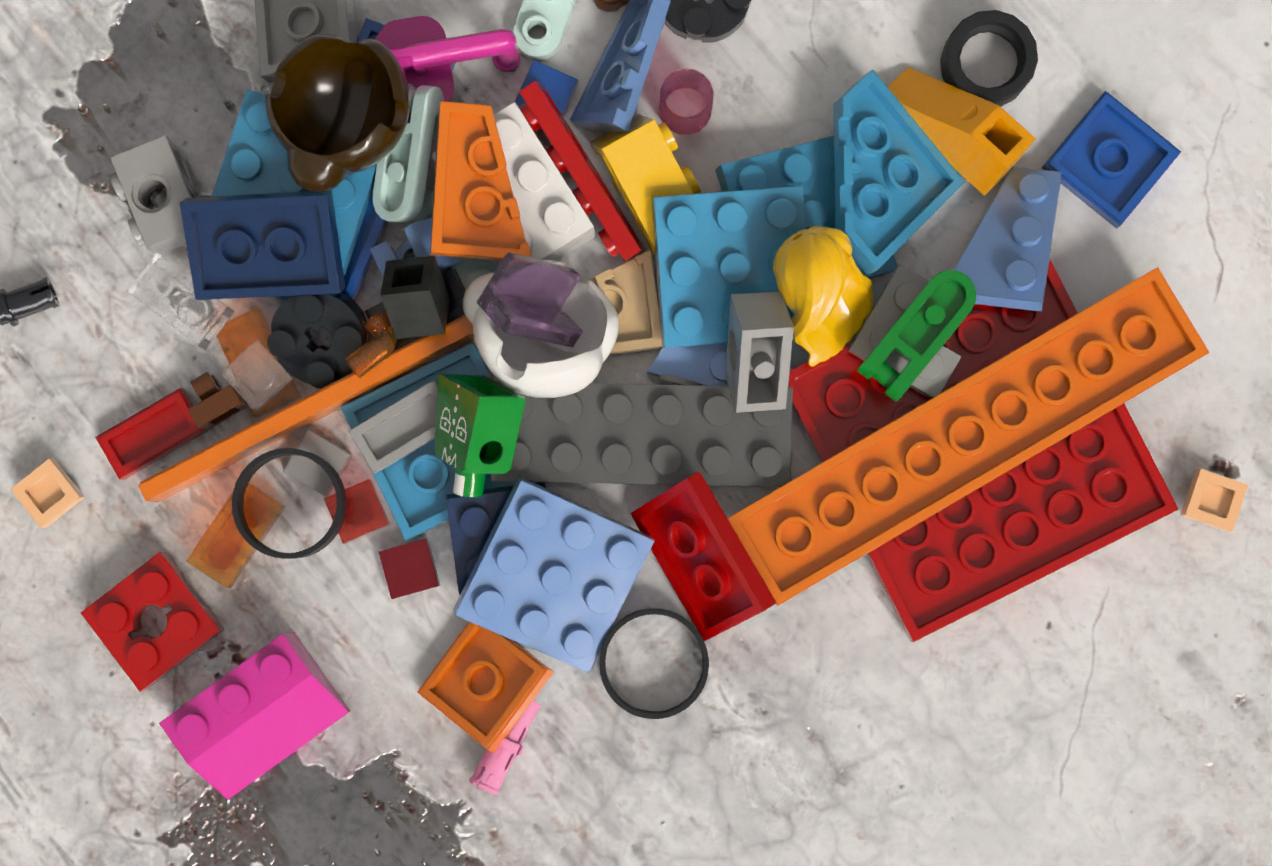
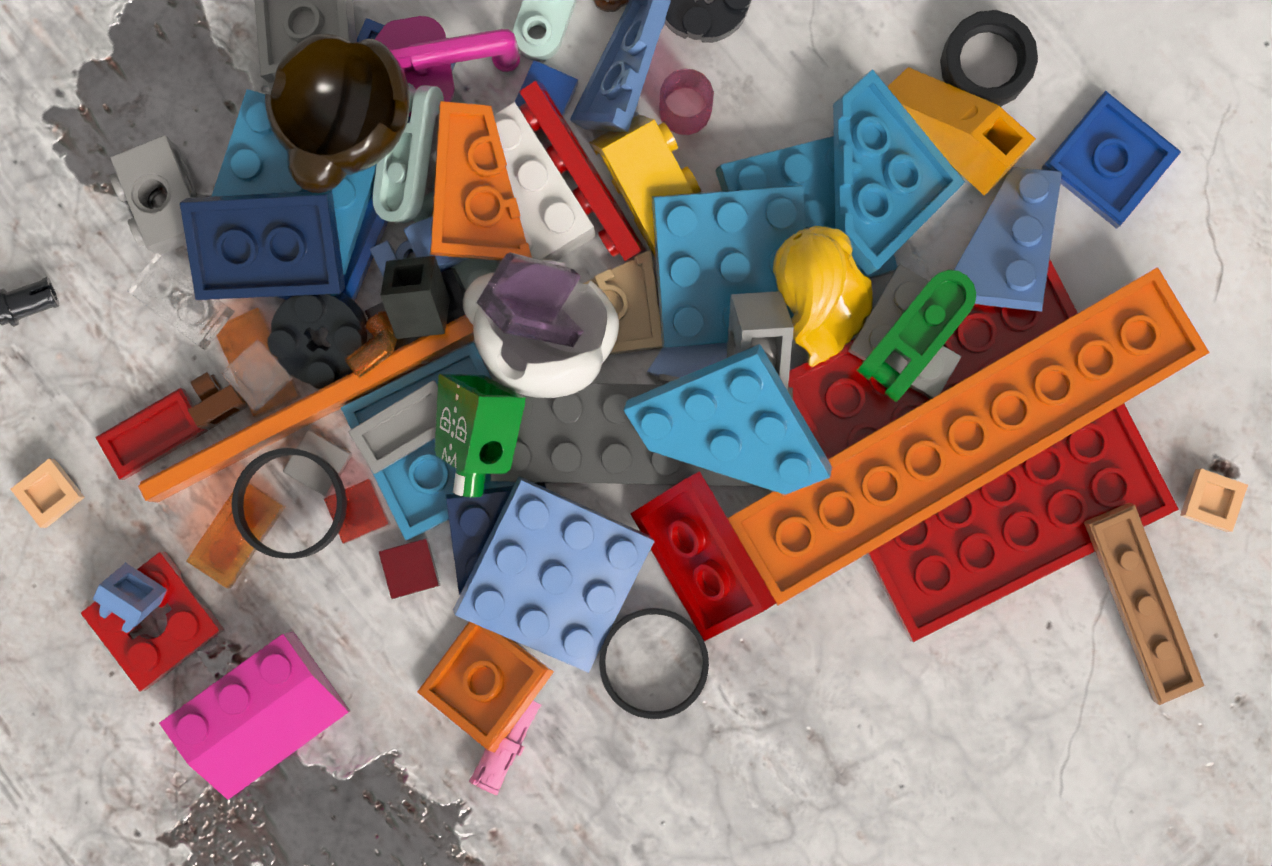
none -> medium blue tile [93,562,167,633]
none -> dark azure plate [623,344,832,495]
none -> medium nougat tile [1084,503,1205,705]

